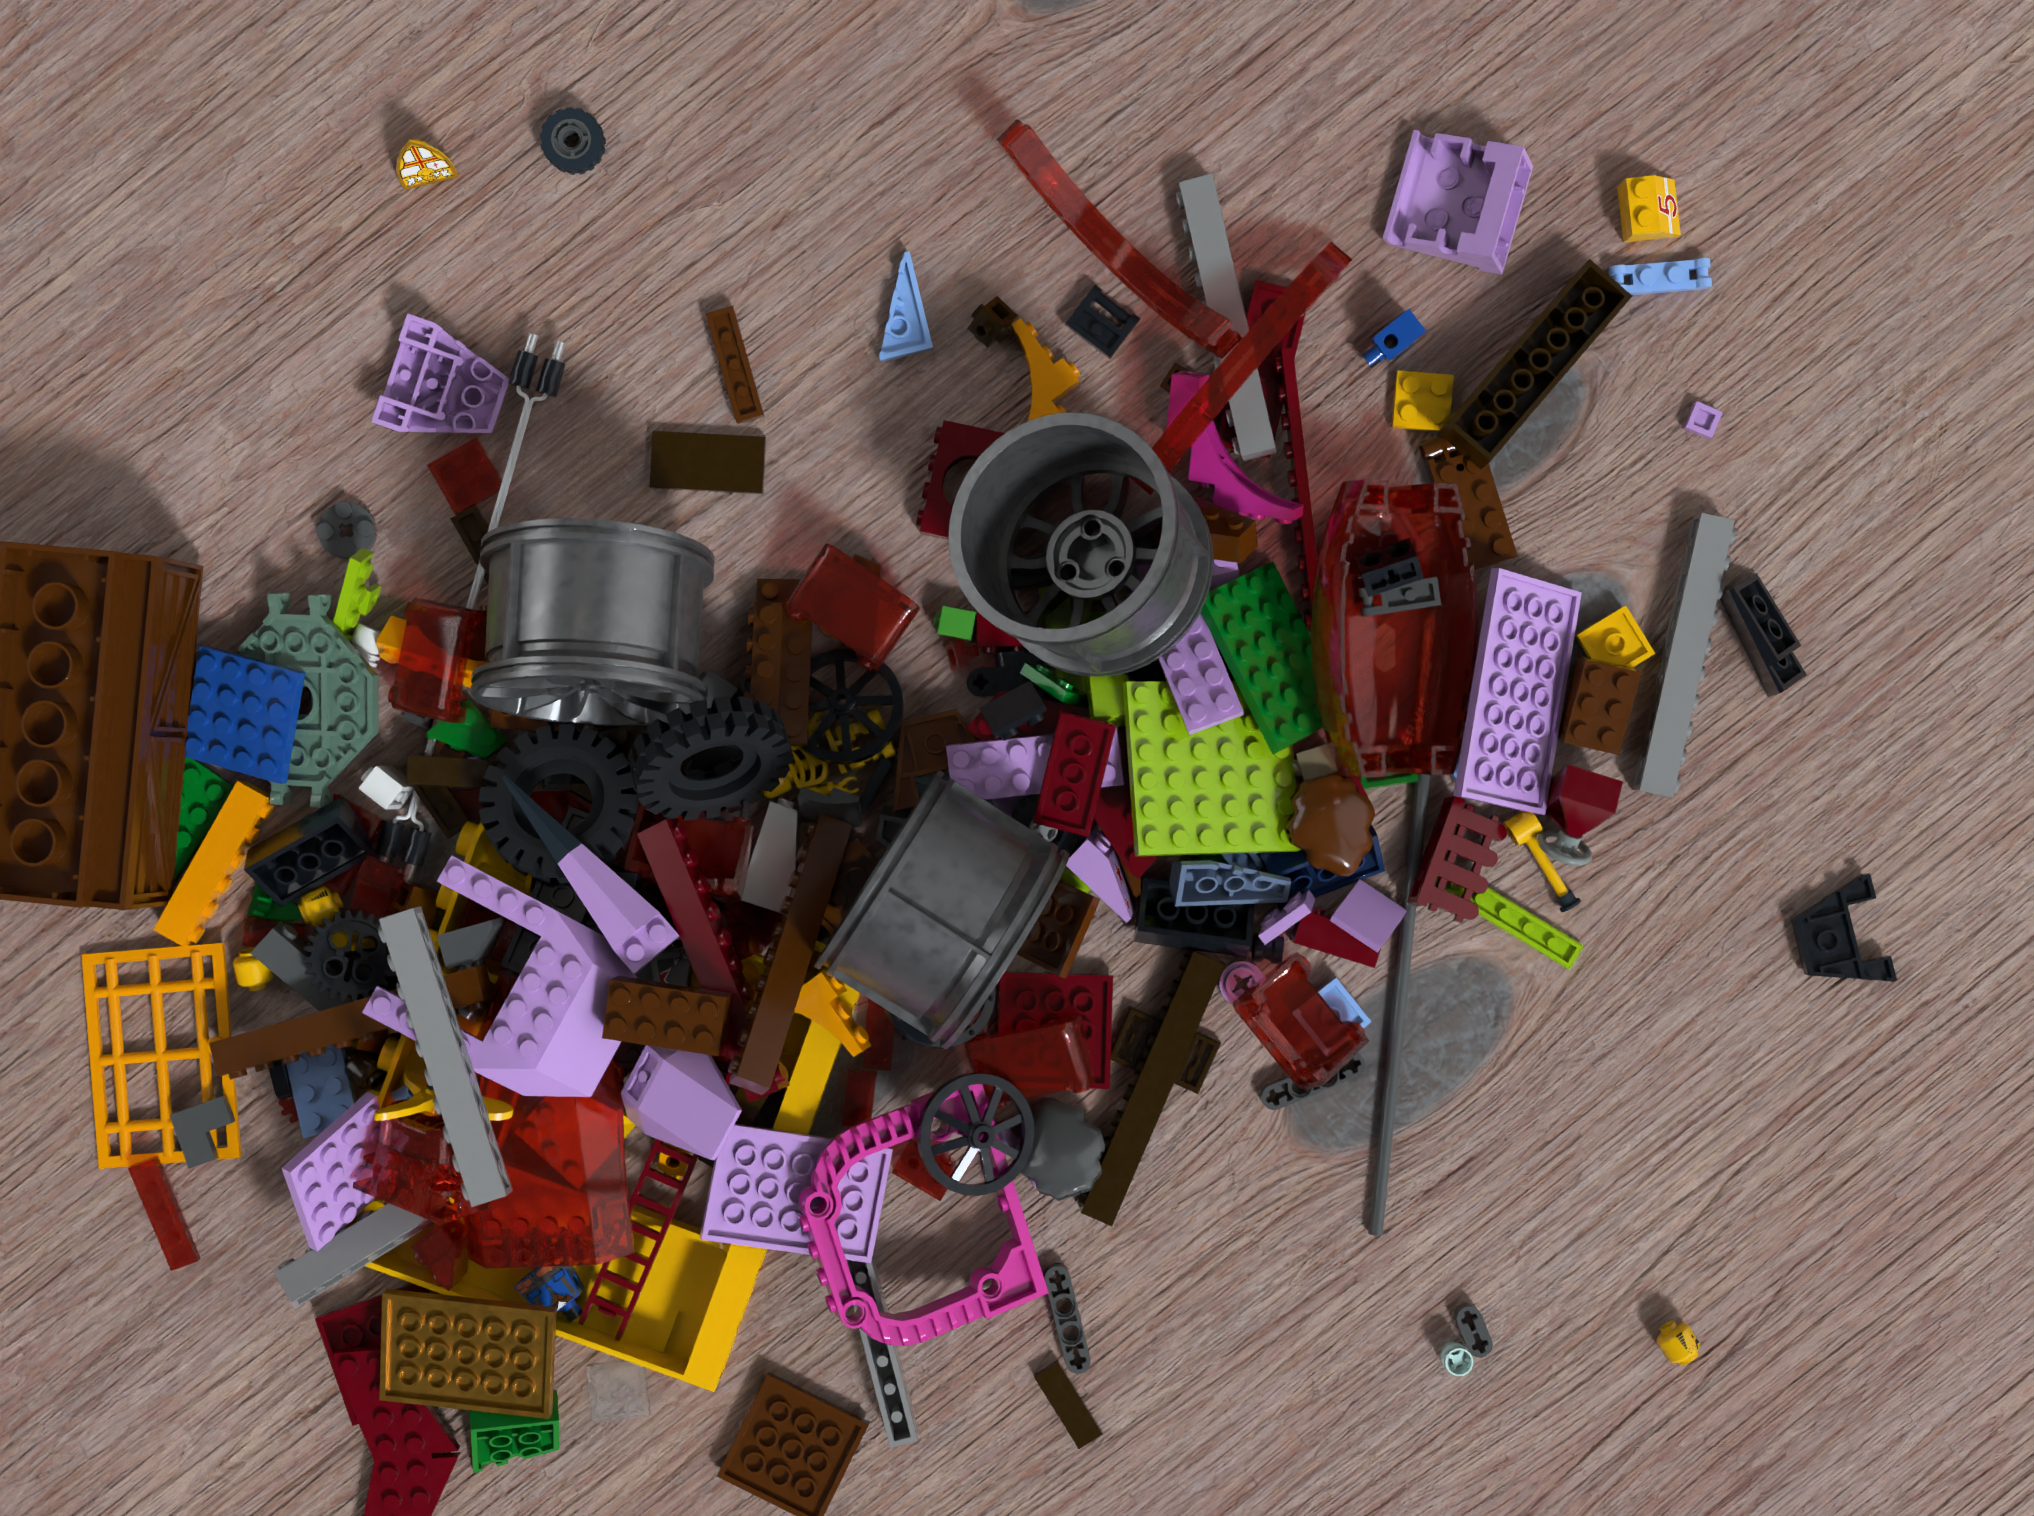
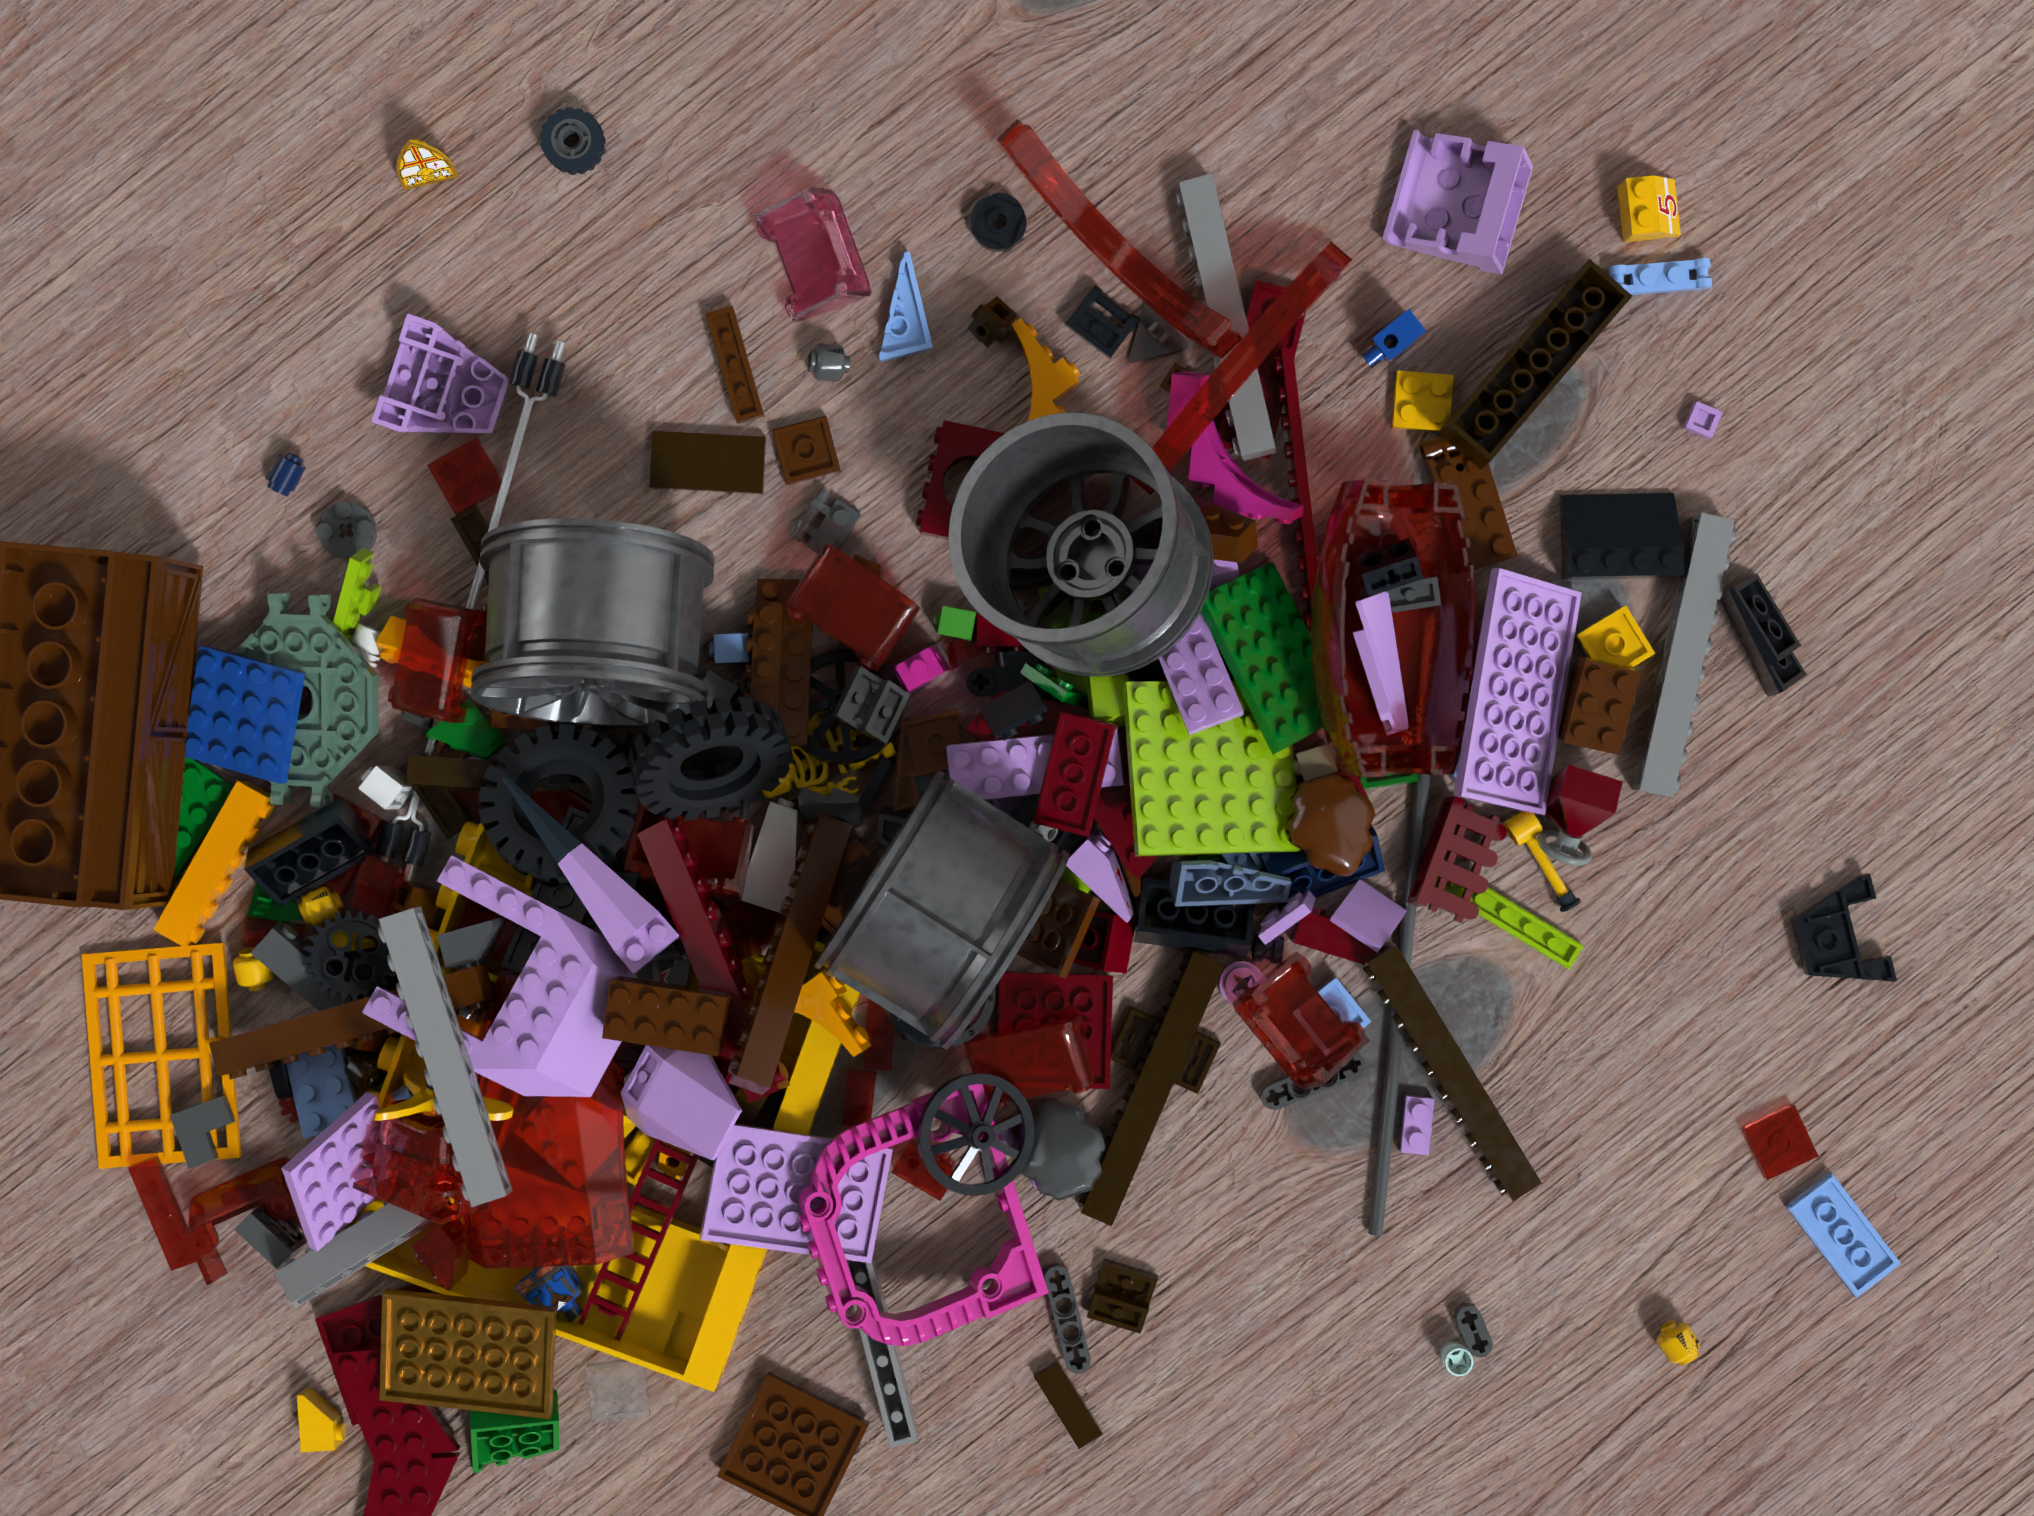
none -> clear red windscreen [188,1157,306,1285]
none -> dark grey piece [235,1202,308,1269]
none -> dark blue brick [267,452,306,497]
none -> yellow slope [297,1388,346,1453]
none -> yellow tile [612,1129,663,1187]
none -> light blue brick [709,633,752,664]
none -> clear pink windscreen [754,186,872,322]
none -> reddish brown tile [772,416,841,485]
none -> dark grey plate [790,489,862,562]
none -> dark grey head [808,343,850,382]
none -> dark grey slope [832,666,910,744]
none -> dark pink torso [892,645,951,694]
none -> black plate [970,193,1027,252]
none -> dark red slope [1073,909,1137,974]
none -> dark brown slope [1087,1258,1158,1334]
none -> dark grey piece [1129,303,1189,363]
none -> lavender wedge [1353,591,1409,735]
none -> dark brown brick [1362,940,1542,1201]
none -> lavender plate [1399,1095,1435,1155]
none -> black slope [1560,493,1684,580]
none -> clear red tile [1741,1104,1819,1180]
none -> light blue tile [1785,1172,1901,1298]

